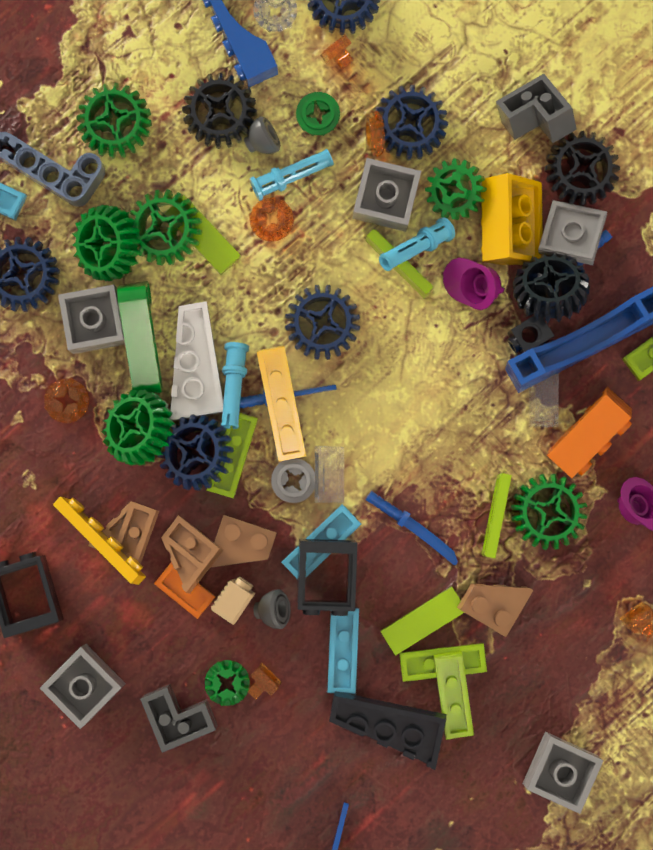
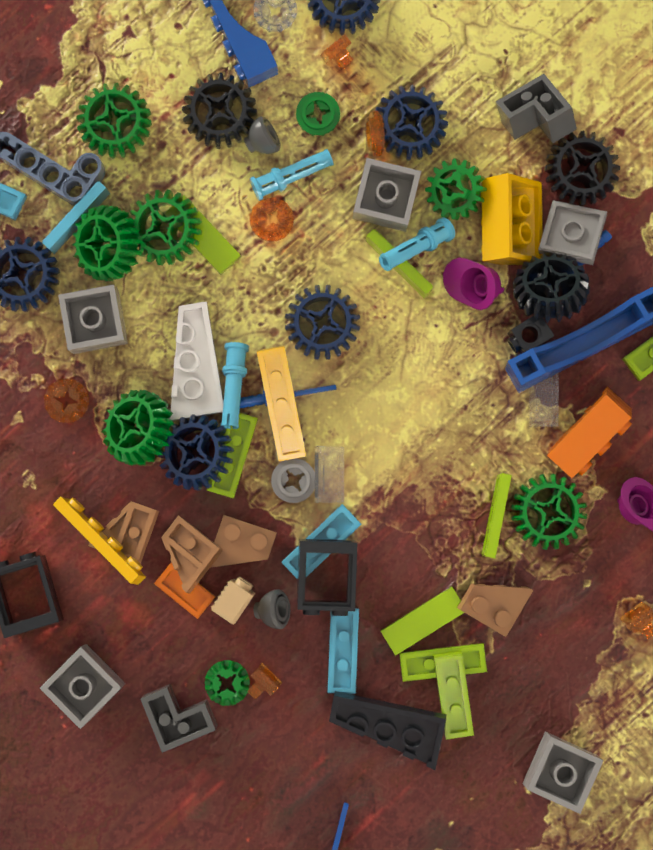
beam [117,281,163,393] -> none
blue sword [365,491,458,565] -> none
none -> medium azure tile [42,181,110,254]

